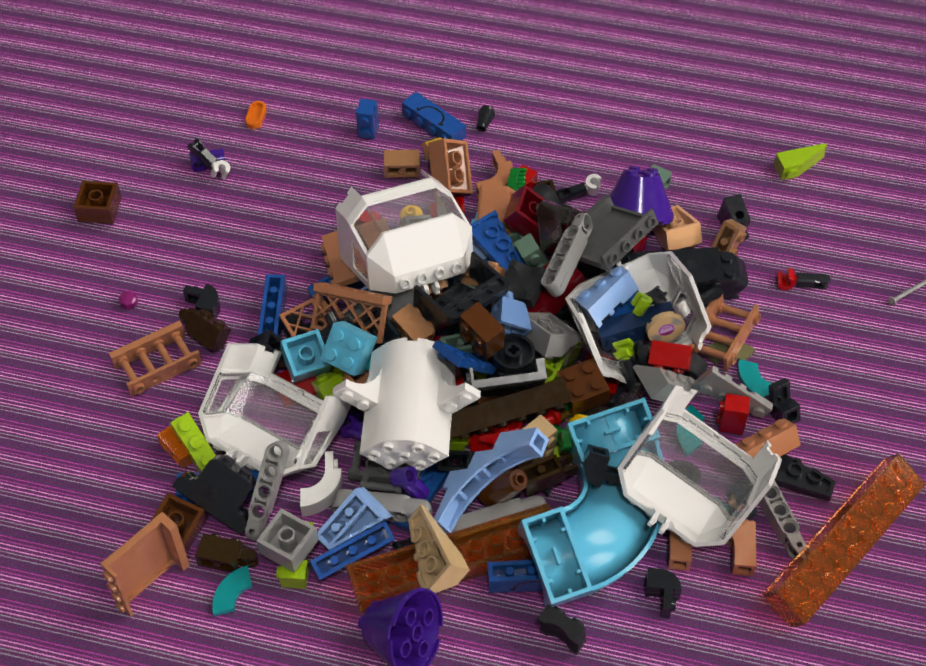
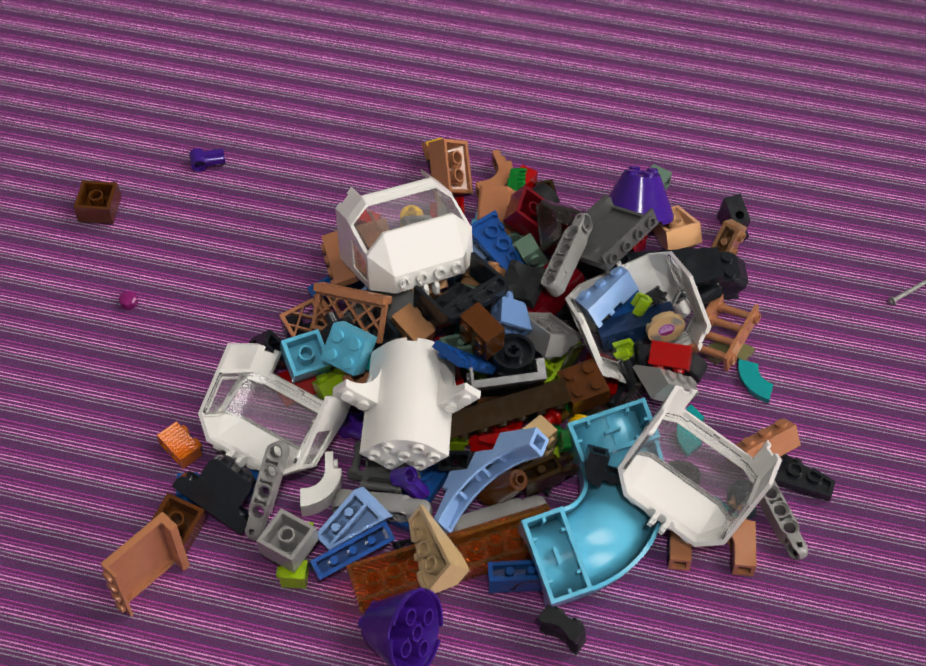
nougat fence [109,320,202,397] -> none
lime arch [168,412,216,474] -> none
dark brown hinge [178,308,231,350] -> none
black brick [183,283,221,319] -> none
black piece [187,138,230,180] -> none
dark brown hinge [195,534,259,573] -> none
teal tile [212,565,252,616] -> none
orange tile [245,101,267,130] -> none
blue brick [258,274,287,339] -> none
blue brick [356,98,379,139] -> none
medium nougat brick [384,150,420,178] -> none
blue brick [402,92,466,140] -> none
black cone [476,105,495,132] -> none
piece [555,174,602,204] -> none
black brick [645,567,682,619] -> none
light grey wing [693,365,773,418] -> none
red brick [716,393,750,436] -> none
clear orange brick [763,453,926,627] -> none
black brick [764,378,801,423] -> none
lime slope [774,143,827,180] -> none
piece [777,267,831,290] -> none

